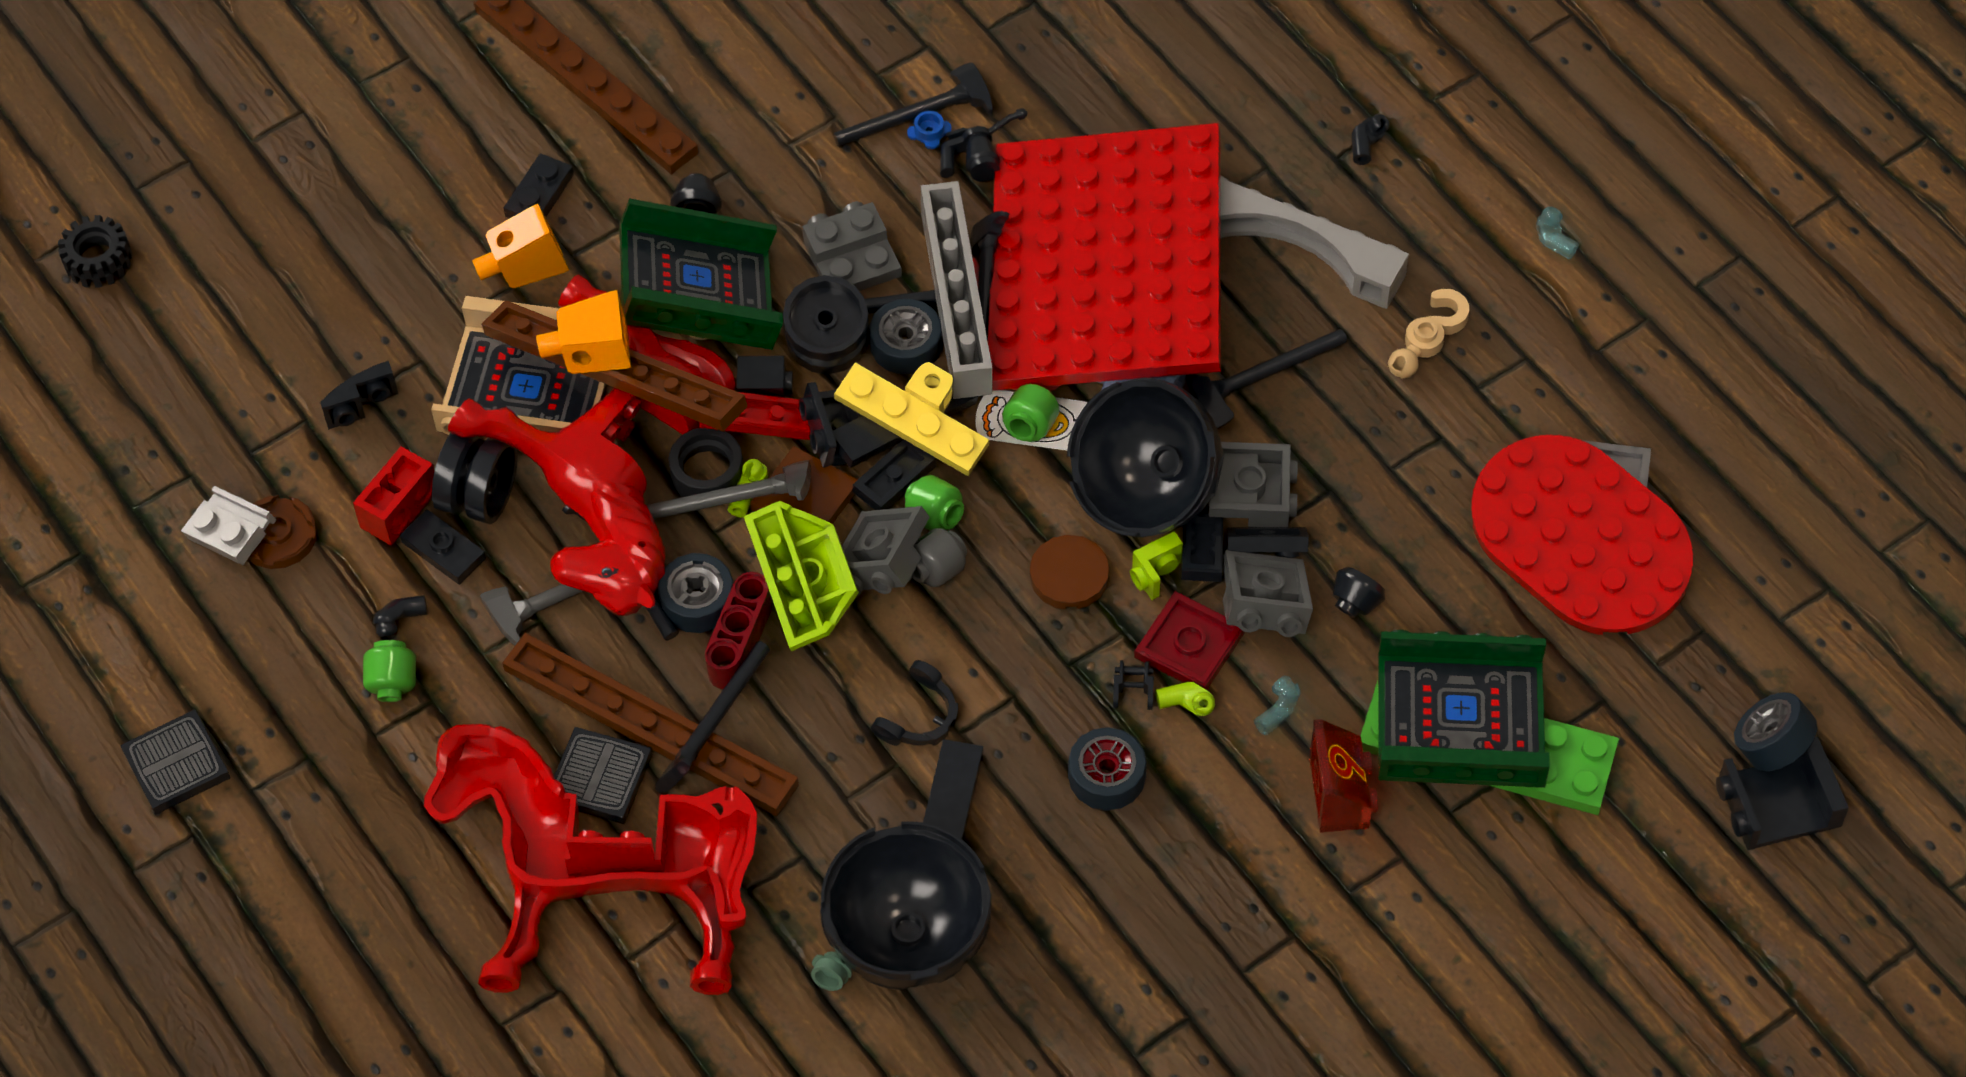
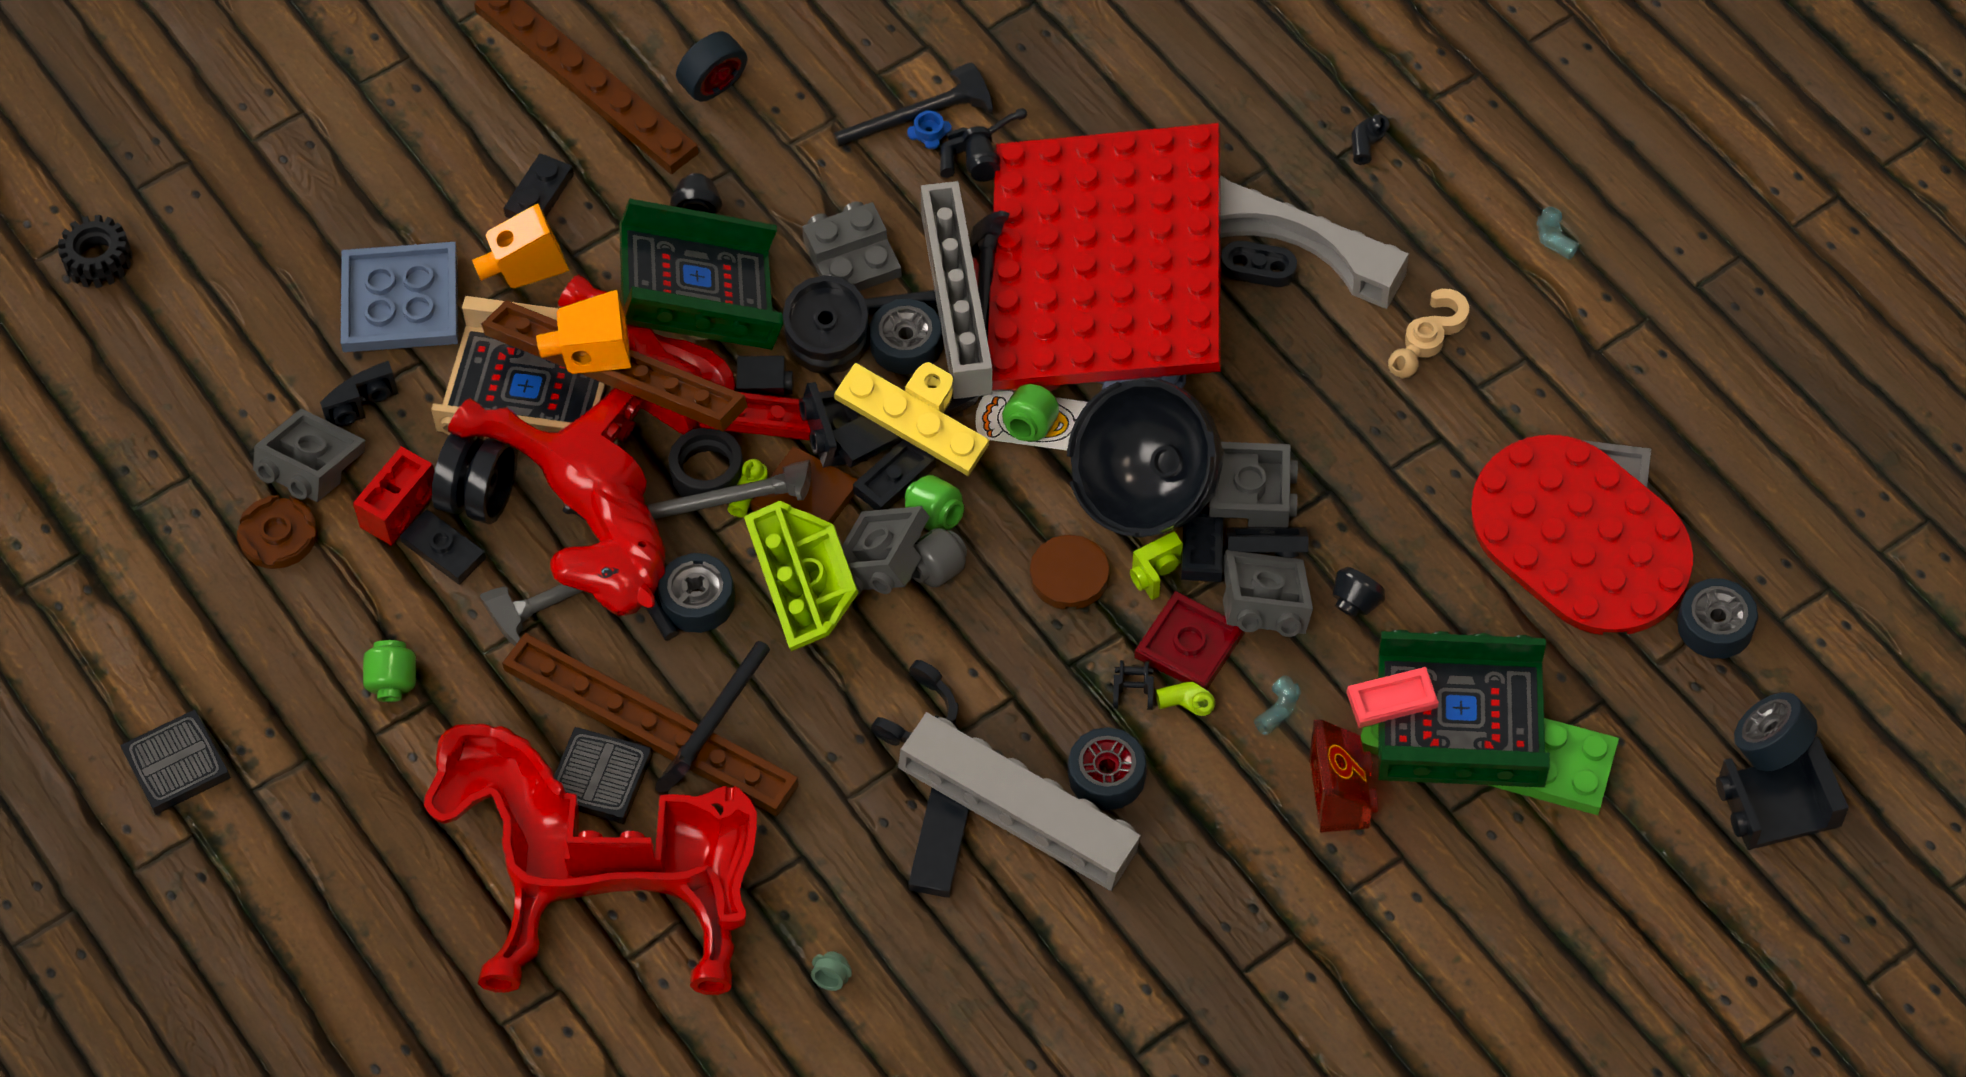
plate [181,486,276,565] -> none
black arm [373,595,427,637] -> none
dark red beam [705,571,772,689] -> none
black rock [820,821,991,990] -> none
black piece [1186,329,1347,429] -> none
none -> dark grey plate [253,408,366,502]
none -> sand blue plate [341,242,458,352]
none -> black wheel [675,31,748,102]
none -> light grey brick [898,712,1141,891]
none -> black plate [1221,241,1297,287]
none -> coral tile [1346,667,1439,728]
none -> wheel [1677,579,1758,658]

